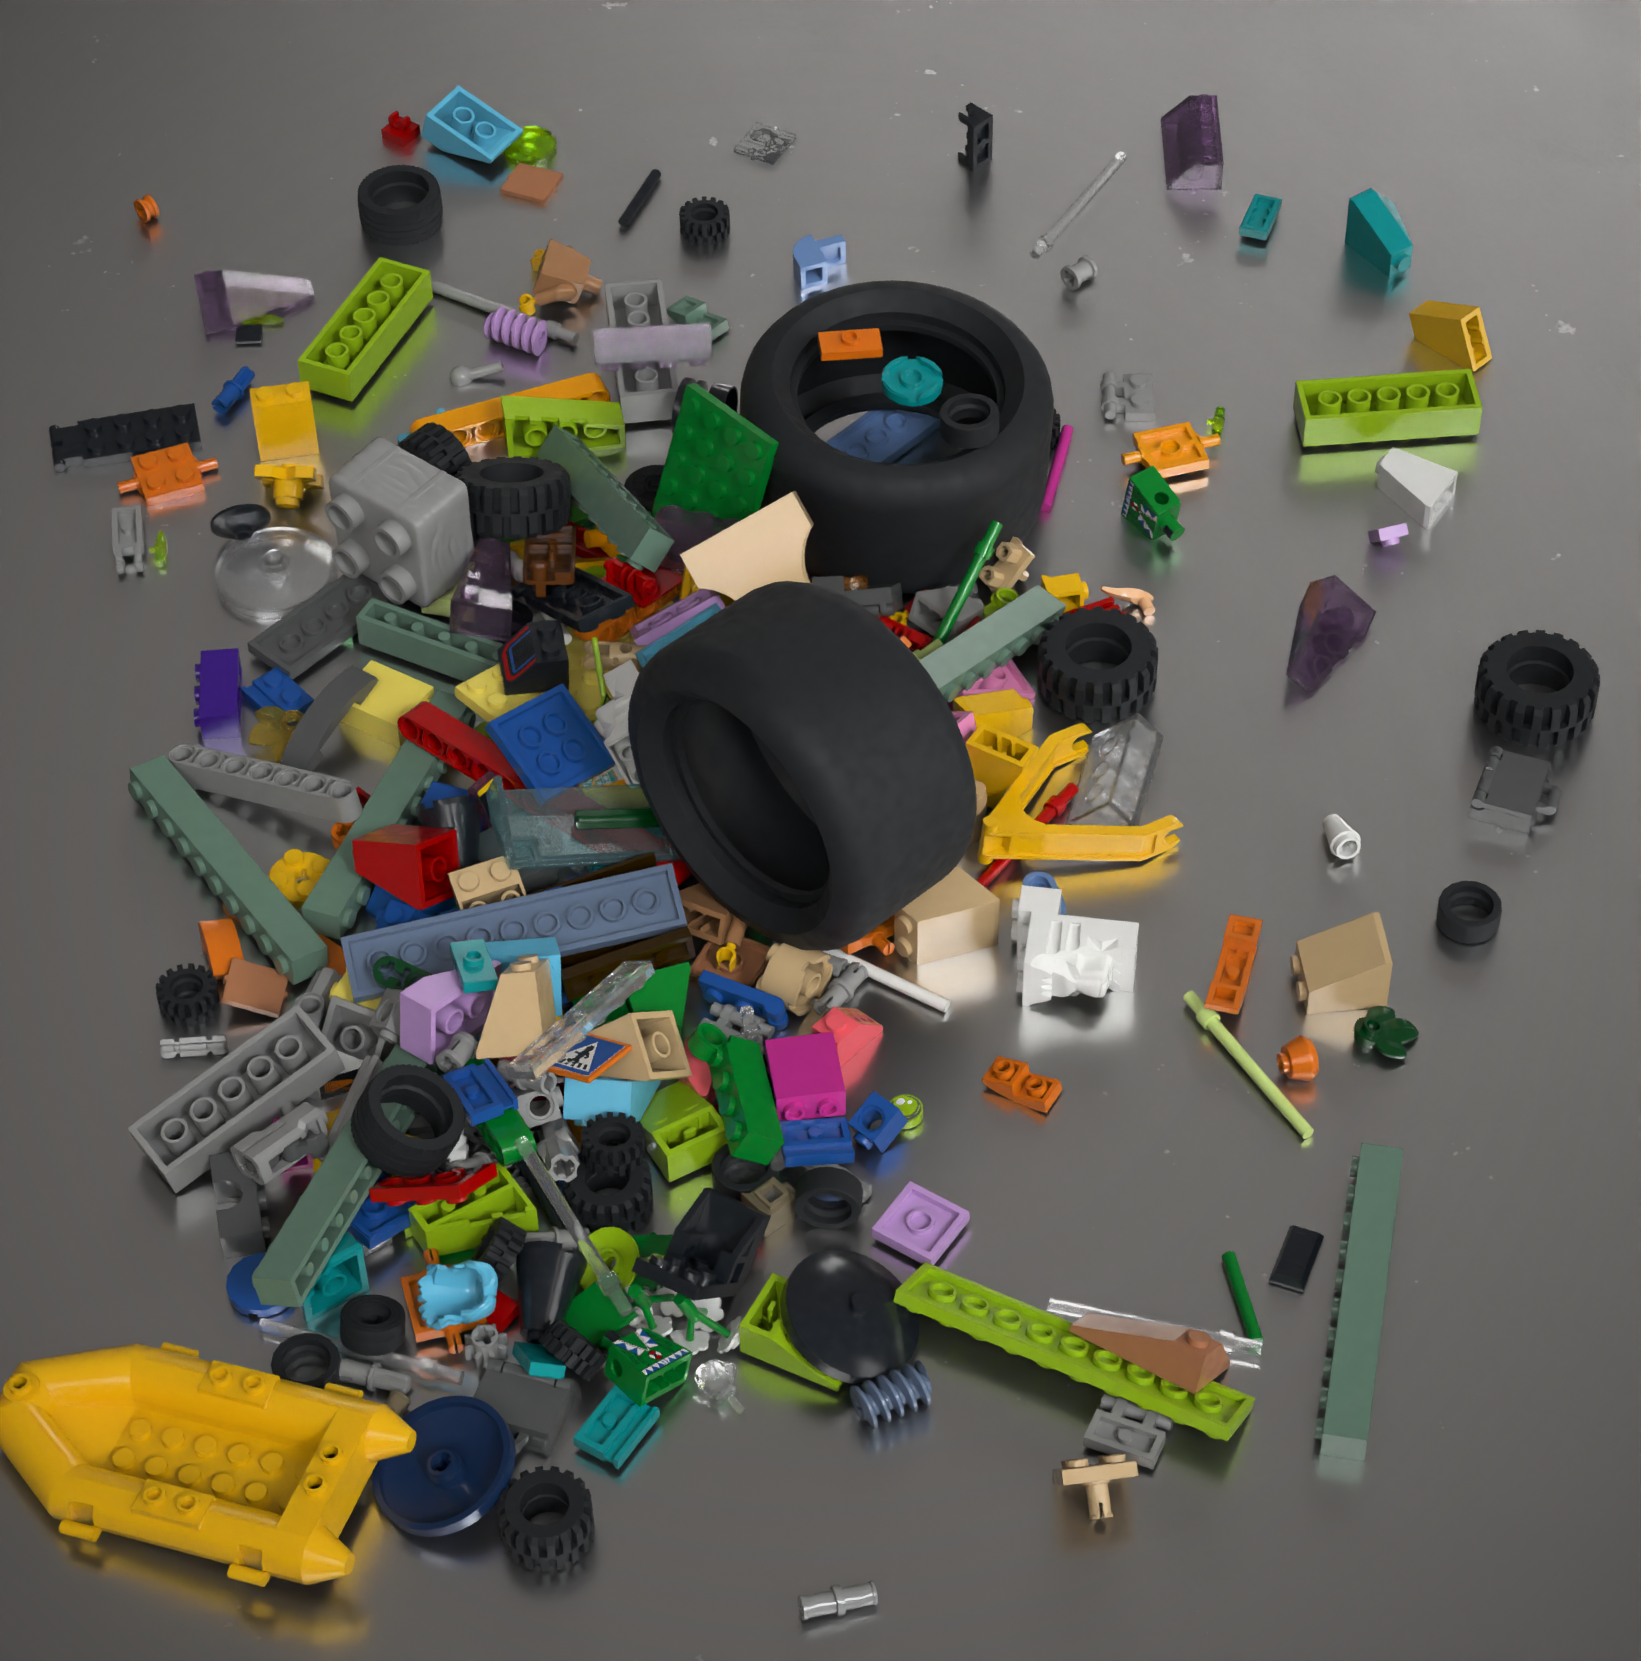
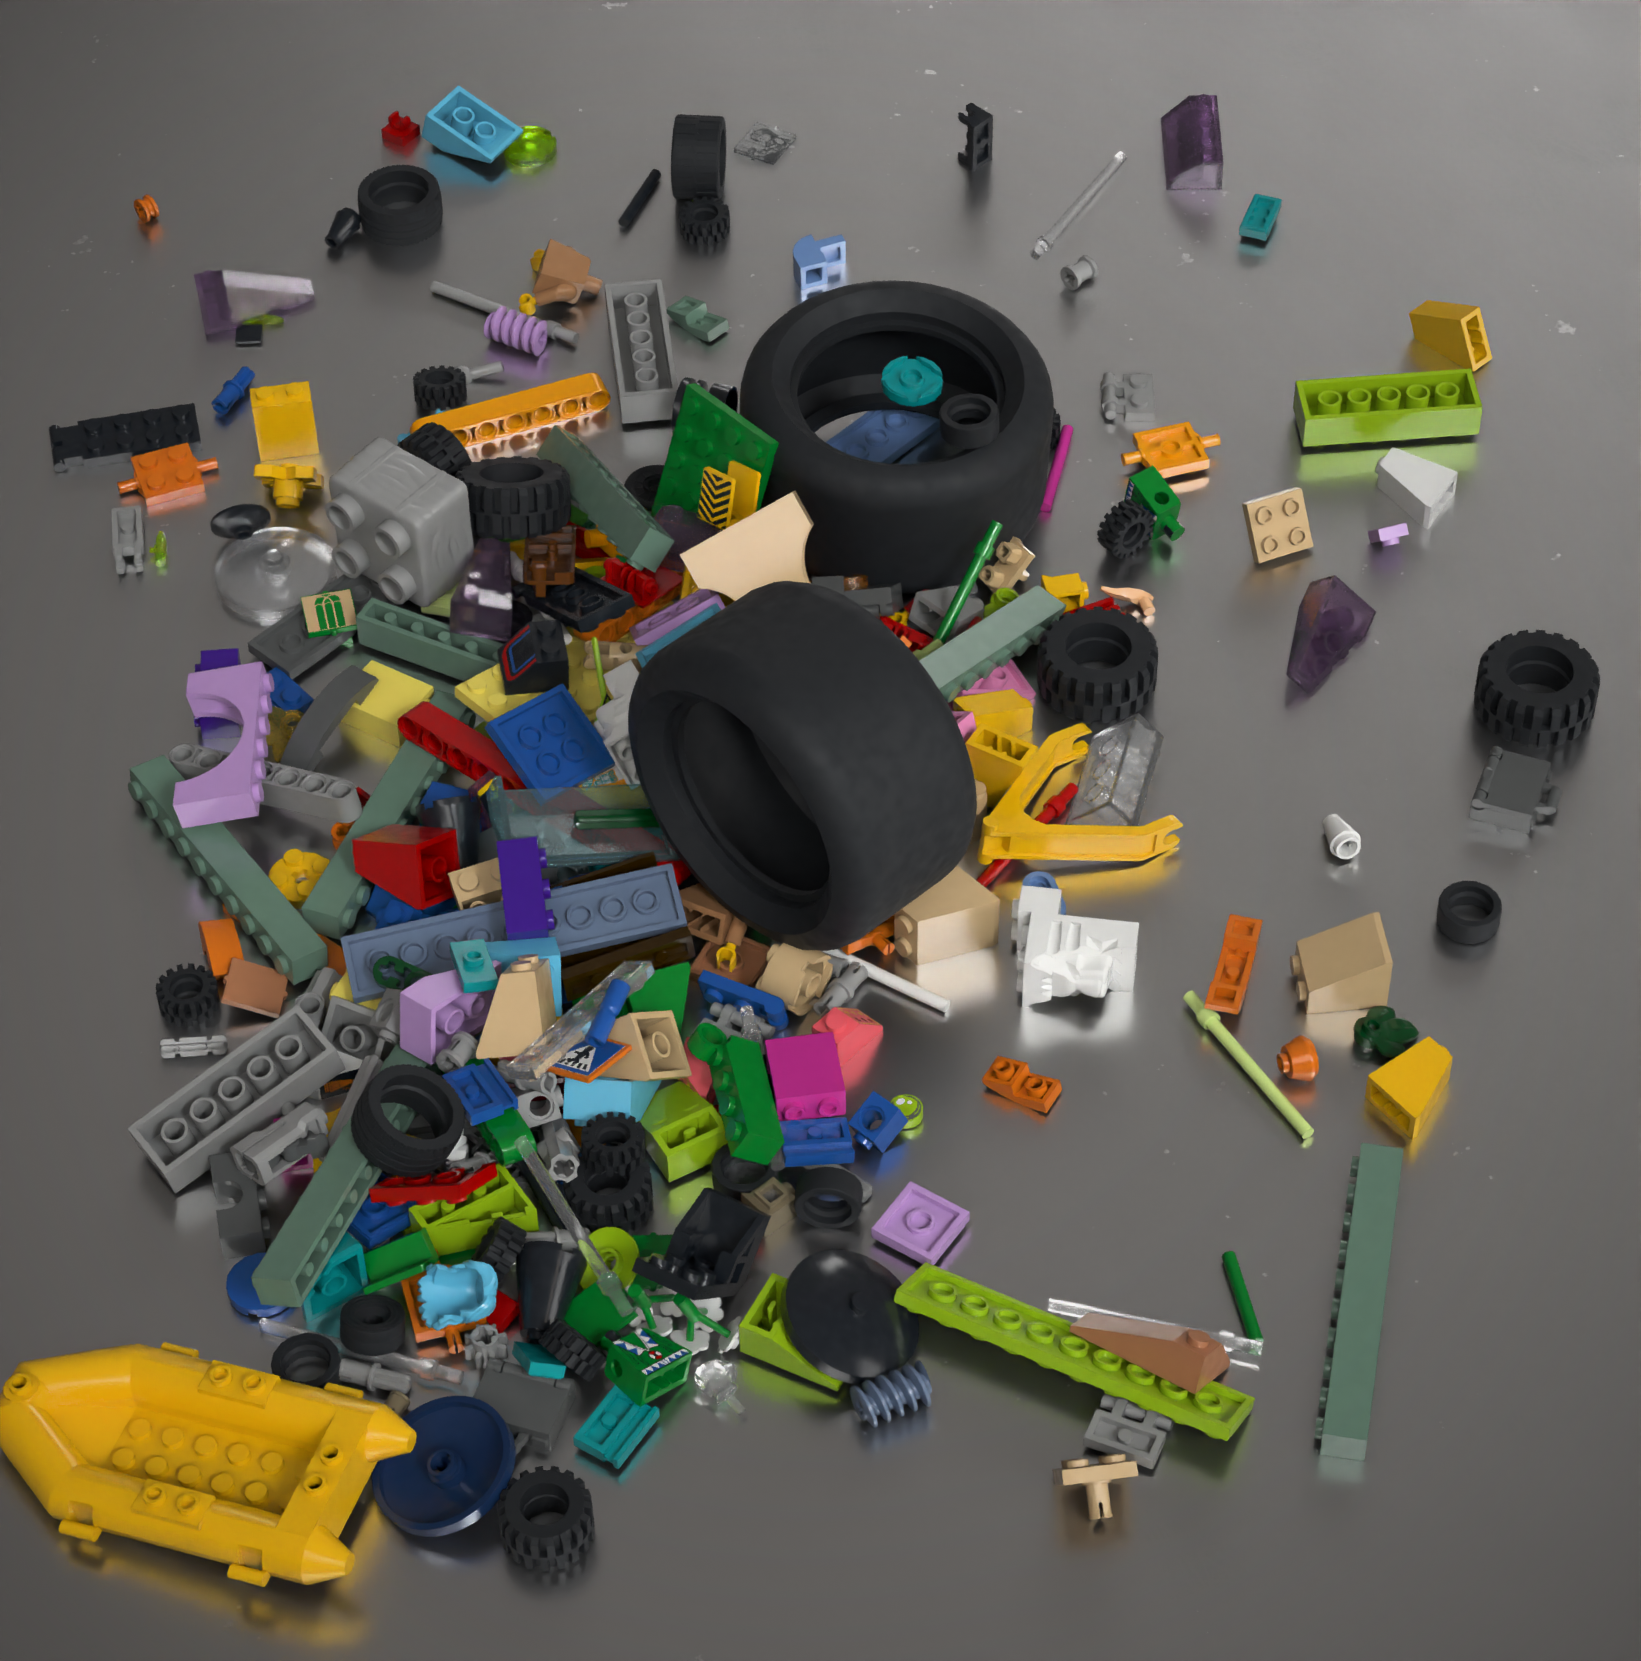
lime brick [297,257,433,402] -> none
nougat piece [500,163,563,204] -> none
lime wedge [500,395,626,459] -> none
clear purple slope [593,323,713,371] -> none
light grey pin [798,1581,878,1620] -> none
orange plate [818,328,883,361] -> none
clear neon green helmet [1207,407,1225,436] -> none
black tile [1269,1225,1324,1292] -> none
teal slope [1345,188,1413,277] -> none
none -> lavender arch [173,661,274,828]
none -> piece [300,588,357,638]
none -> black cone [325,207,361,249]
none -> green panel [362,1227,440,1295]
none -> black tyre [413,365,467,411]
none -> dark purple brick [496,836,555,940]
none -> blue piece [585,979,631,1048]
none -> black tyre [671,114,726,200]
none -> piece [697,460,761,530]
none -> black tyre [1097,499,1154,559]
none -> tan plate [1242,487,1314,563]
none -> yellow slope [1365,1036,1453,1140]

